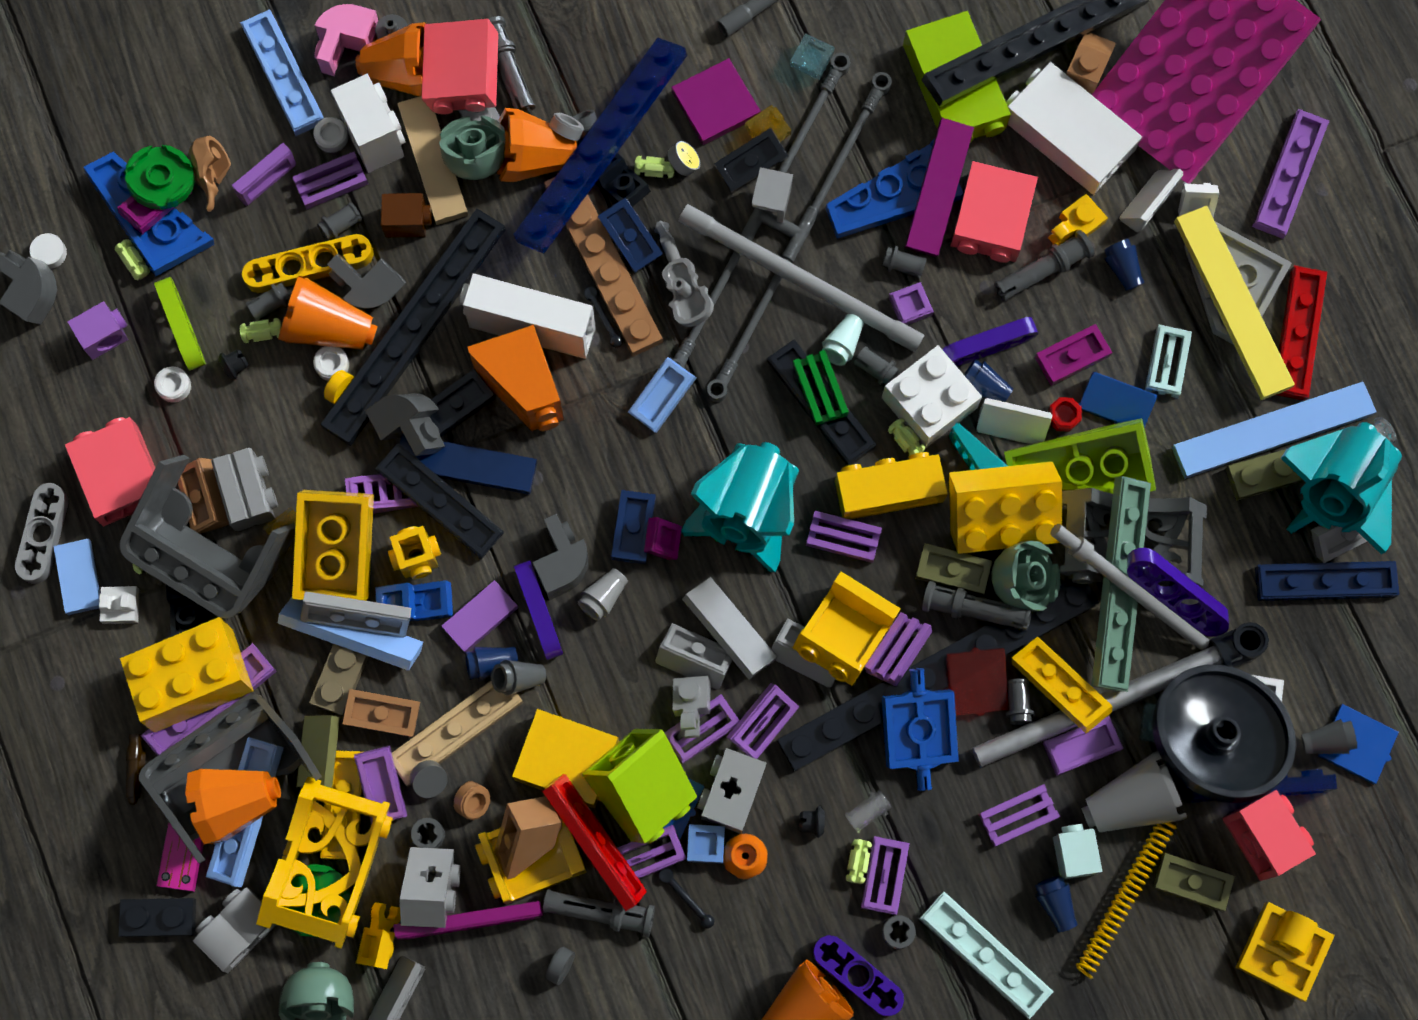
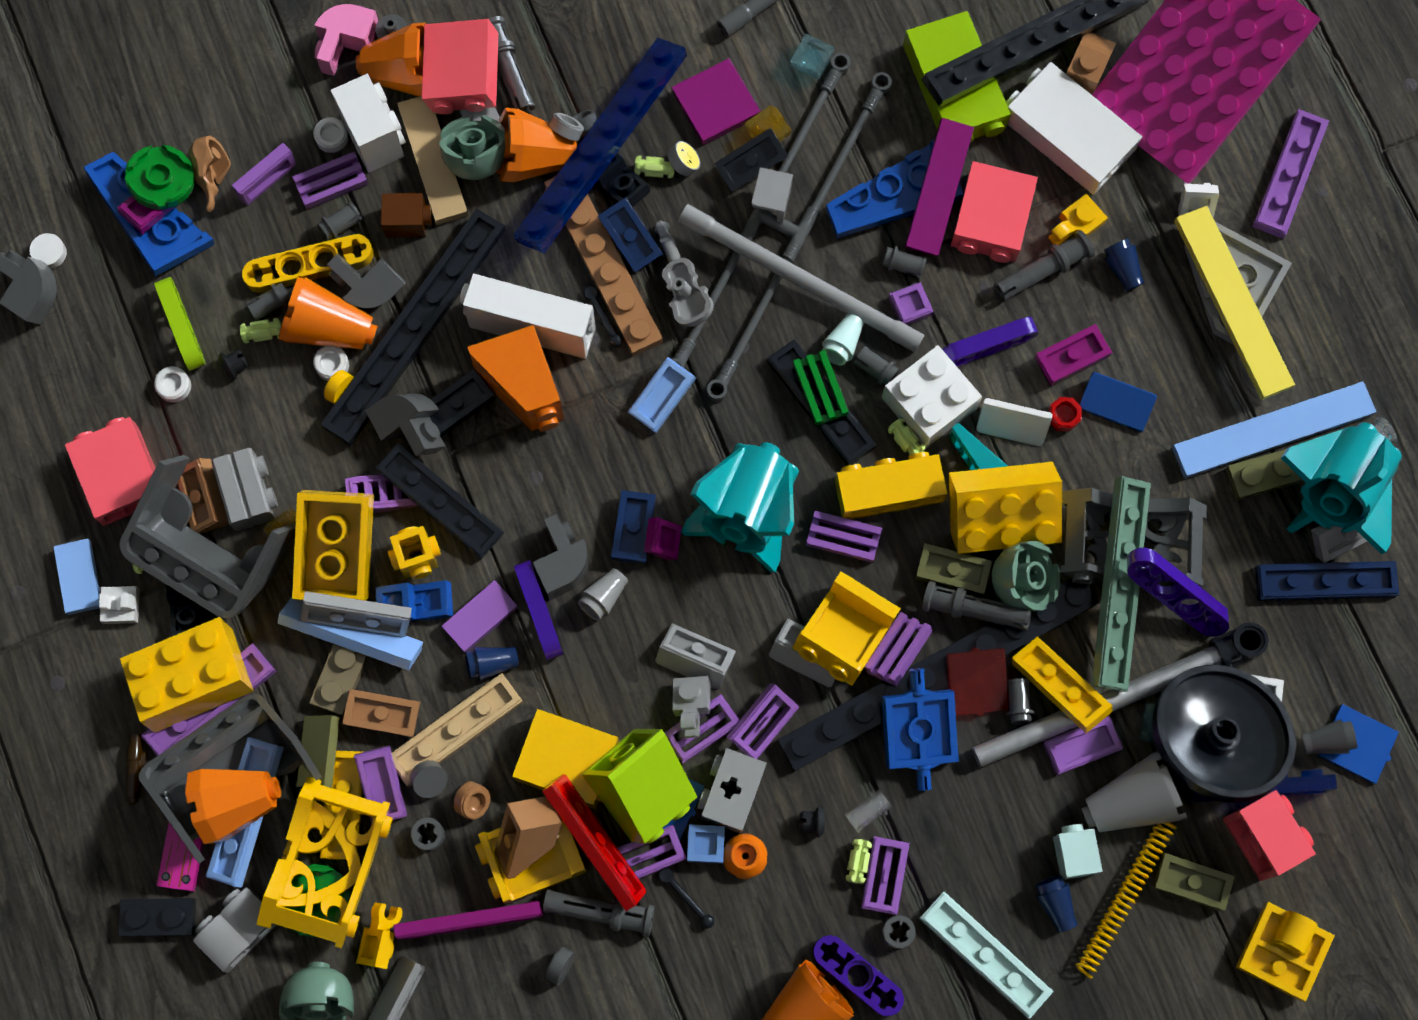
light grey beam [15,483,69,584] -> none
medium lavender brick [68,301,129,360] -> none
yellowish green piece [115,239,150,280] -> none
light blue tile [240,9,324,136] -> none
dark blue tile [400,434,537,495] -> none
light grey brick [400,847,460,928] -> none
dark grey cone [491,660,546,695] -> none
light grey tile [682,577,777,679] -> none
dark blue cone [964,359,1013,402] -> none
medium lavender tile [979,784,1060,847] -> none
lime wedge [1004,418,1156,494] -> none
light grey bar [1050,524,1209,650] -> none
white slope [1119,169,1183,233] -> none
light aqua tile [1145,324,1192,398] -> none
red tile [1276,265,1327,401] -> none

